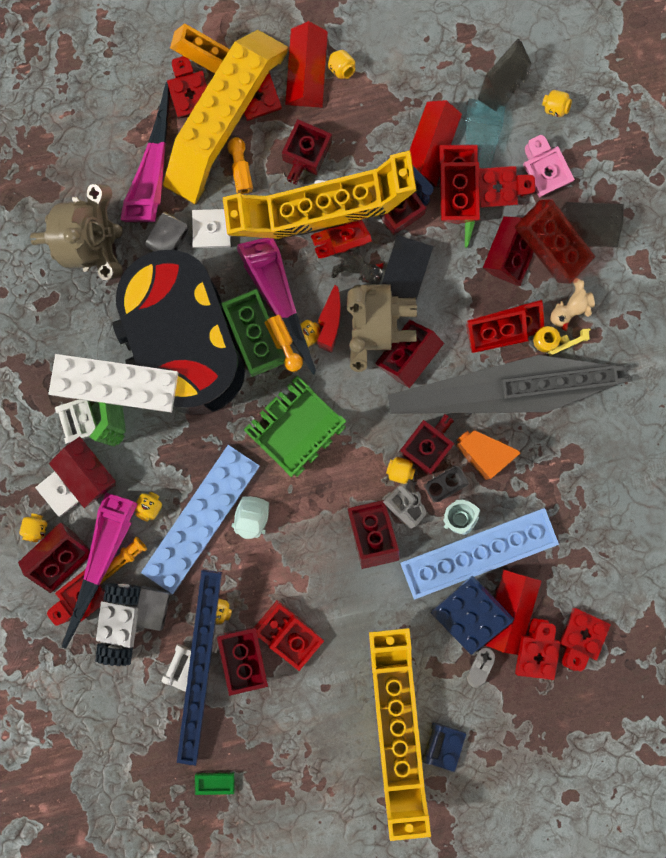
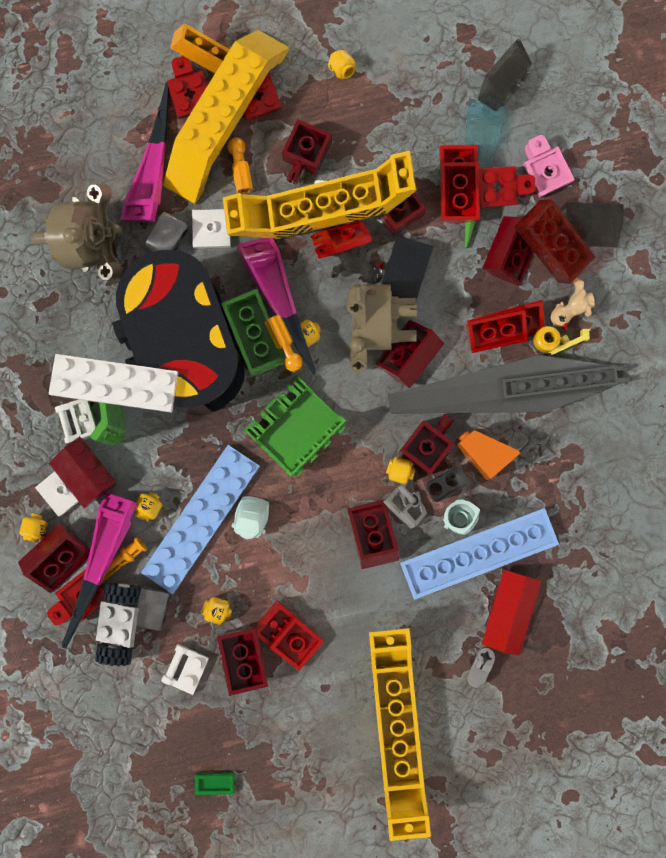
dark blue plate [177,569,222,766] -> none
red slope [285,21,328,108] -> none
red slope [317,285,340,353] -> none
red slope [410,100,462,186] -> none
dark blue plate [413,166,433,206] -> none
dark blue plate [422,722,466,772] -> none
dark blue plate [430,576,514,655] -> none
red plate [515,618,561,680] -> none
yellow head [542,90,572,117] -> none
red plate [560,608,611,672] -> none

